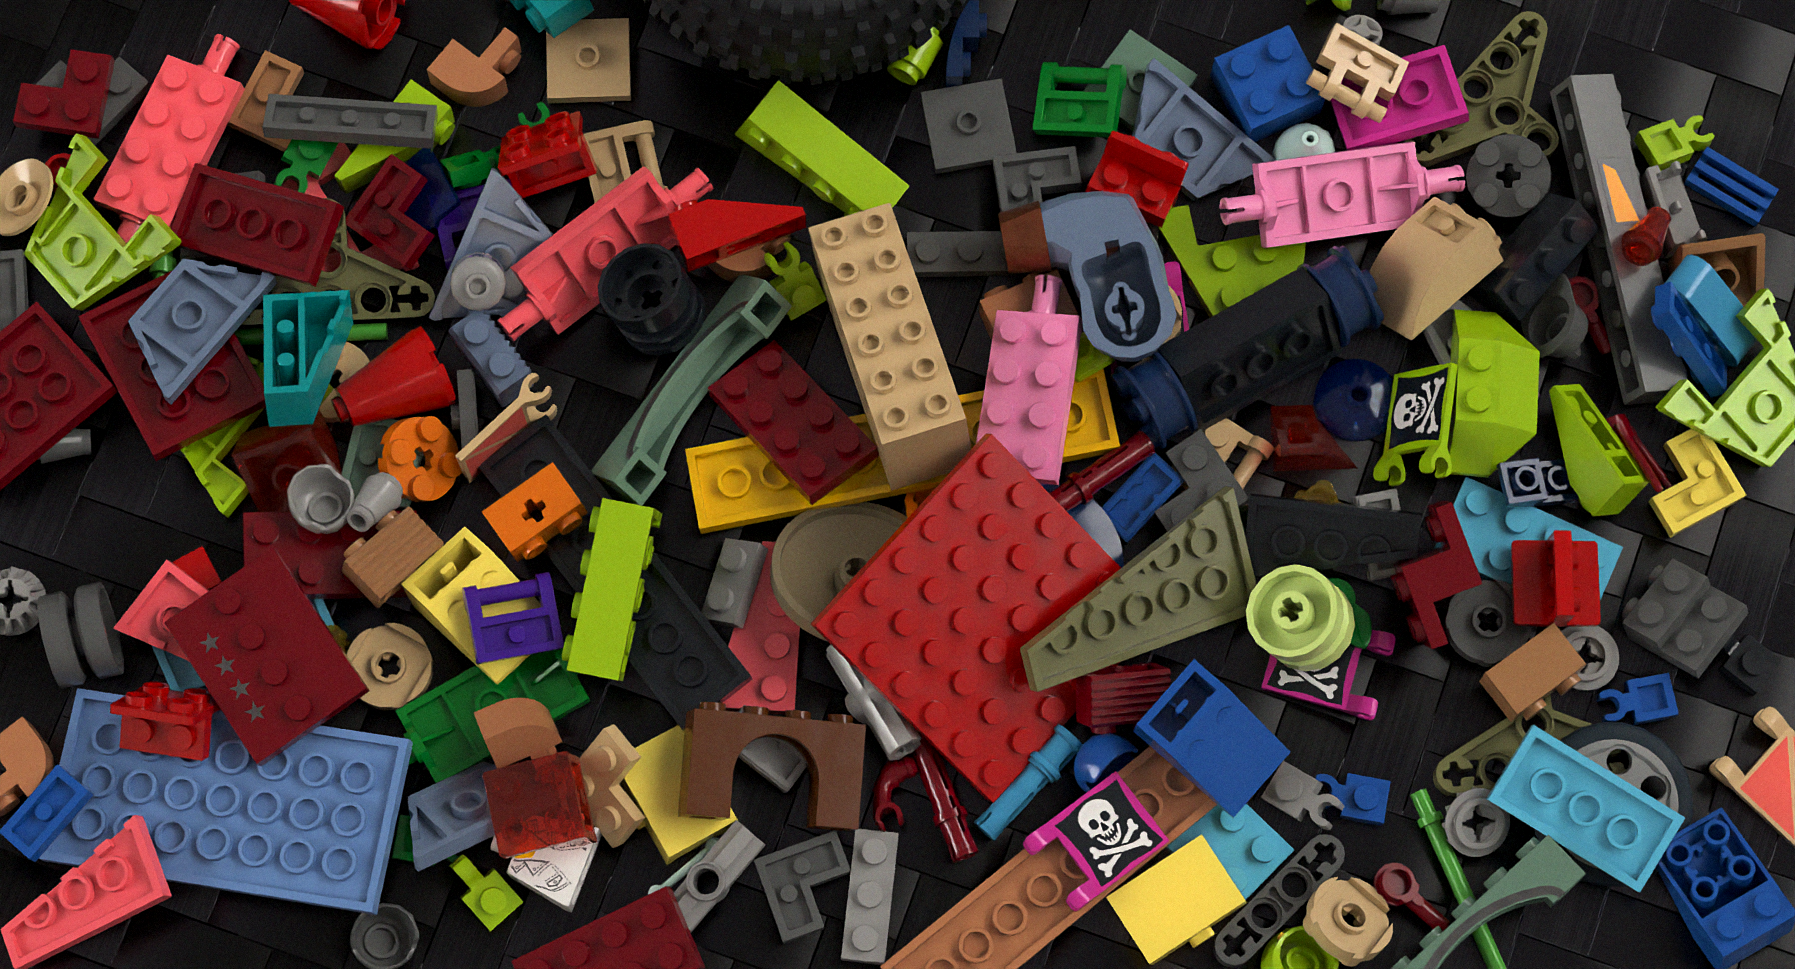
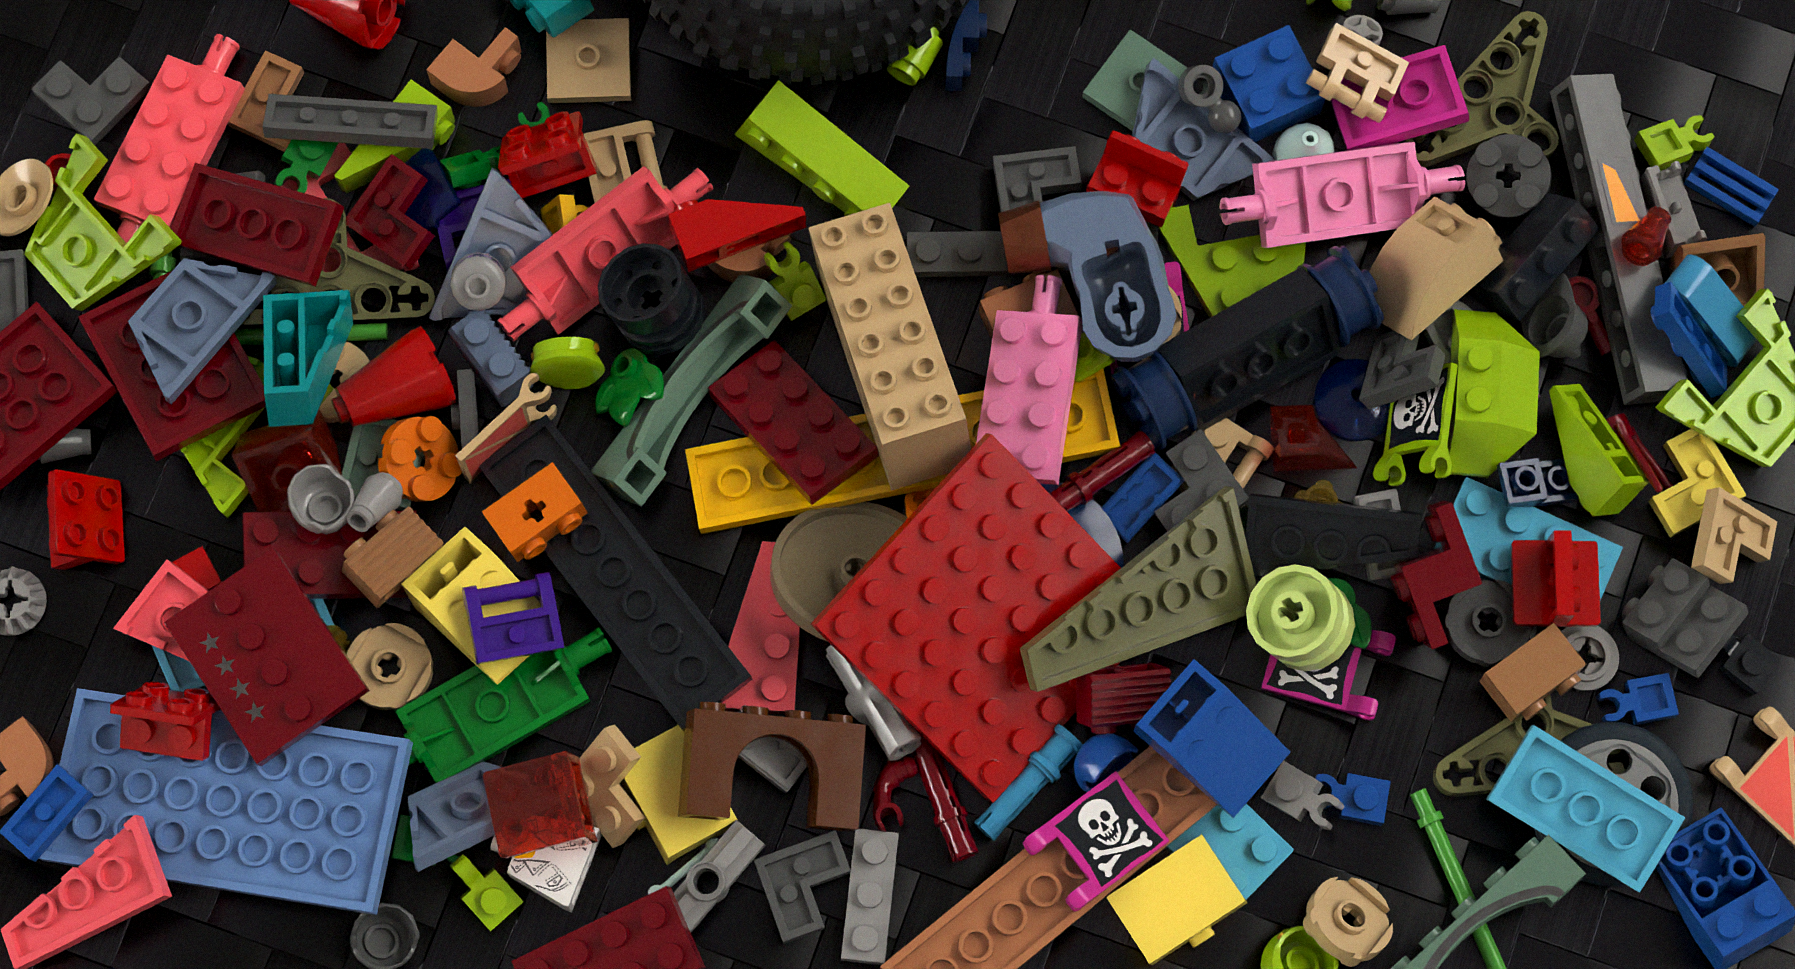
dark red plate [13,50,115,139] -> none
dark grey wheel [37,581,124,689] -> none
nougat brick [473,698,562,785] -> none
lime wedge [562,498,662,681] -> none
light grey plate [701,538,768,629] -> none
dark grey plate [920,78,1017,174] -> none
green plate [1033,62,1127,138] -> none
dark grey beam [1213,834,1345,968] -> none
dark red plate [1373,862,1450,931] -> none
light grey gear [1441,786,1510,857] -> none
none -> red bracket [47,469,125,570]
none -> lime piece [530,337,605,389]
none -> yellow tile [541,194,588,234]
none -> green plate [595,348,664,427]
none -> dark grey plate [1178,65,1241,133]
none -> dark grey plate [1359,330,1446,409]
none -> tan plate [1691,487,1777,584]

